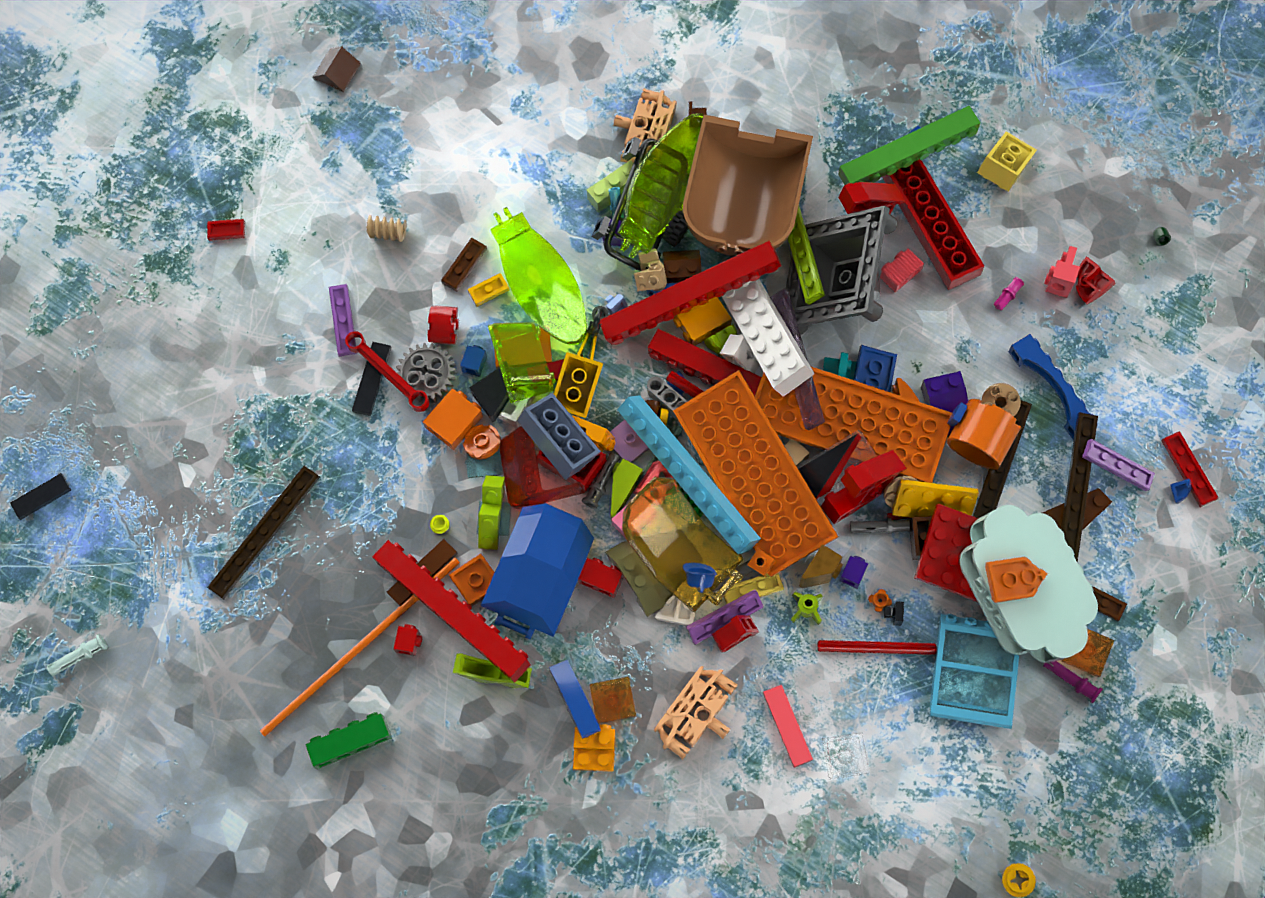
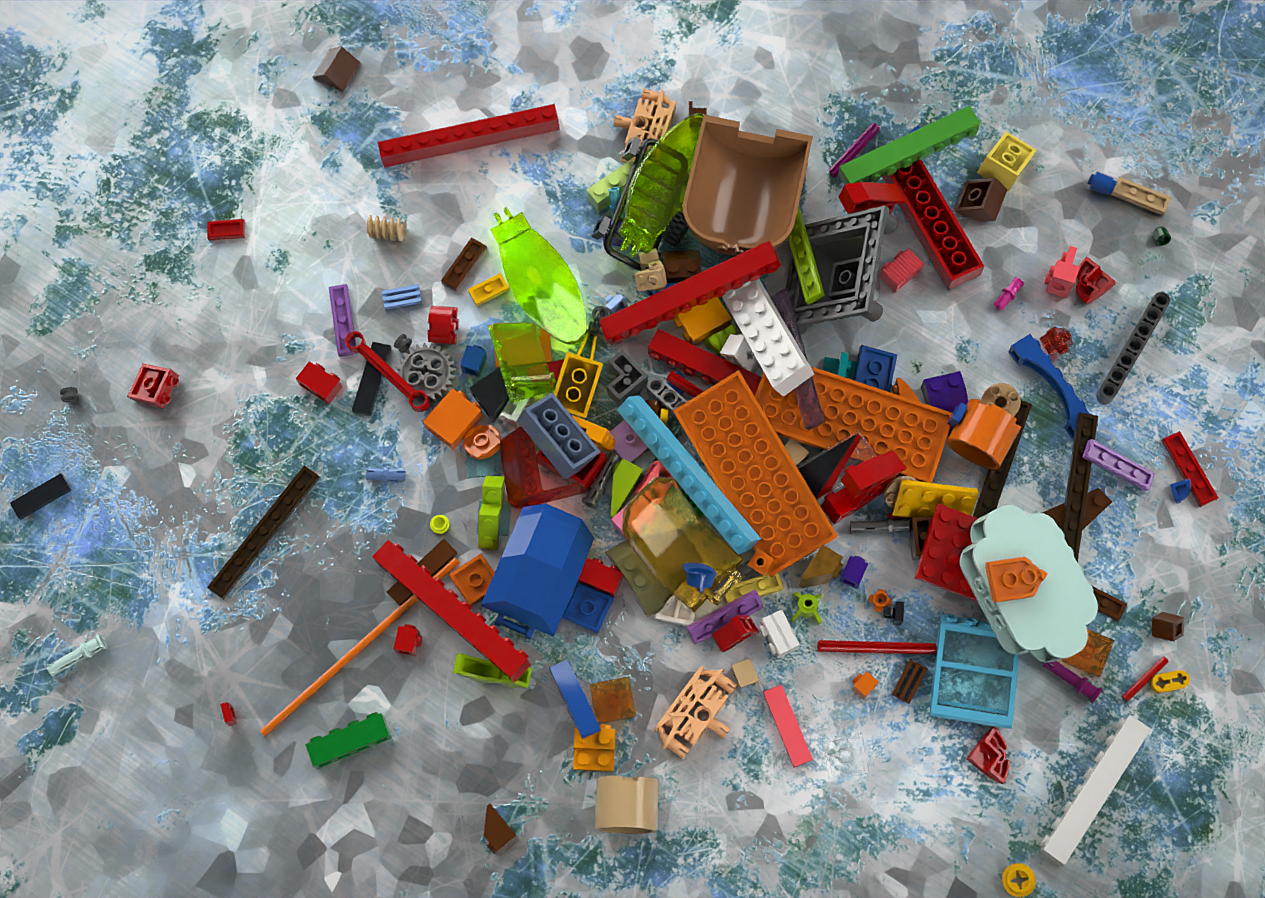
none -> dark grey bush [60,387,79,403]
none -> red plate [127,363,179,409]
none -> red tile [220,702,237,726]
none -> red brick [296,361,342,404]
none -> medium blue pin [366,467,406,482]
none -> red brick [378,104,560,168]
none -> light blue tile [382,284,422,310]
none -> dark grey bush [394,334,412,353]
none -> reddish brown slope [484,803,520,856]
none -> blue tile [562,582,614,634]
none -> tan brick [595,776,659,834]
none -> flat silver brick [607,350,648,407]
none -> tan panel [731,658,759,688]
none -> white brick [759,610,800,658]
none -> magenta axle [828,123,880,178]
none -> orange plate [852,671,879,700]
none -> reddish brown tile [891,659,928,704]
none -> reddish brown slope [954,178,1007,222]
none -> red brick [966,726,1010,784]
none -> clear red brick [1039,327,1074,355]
none -> white brick [1040,715,1151,866]
none -> blue brick [1087,172,1117,195]
none -> dark grey beam [1096,292,1170,405]
none -> tan plate [1111,177,1172,215]
none -> red bar [1121,656,1169,702]
none -> yellow beam [1150,670,1190,694]
none -> reddish brown panel [1152,612,1184,642]

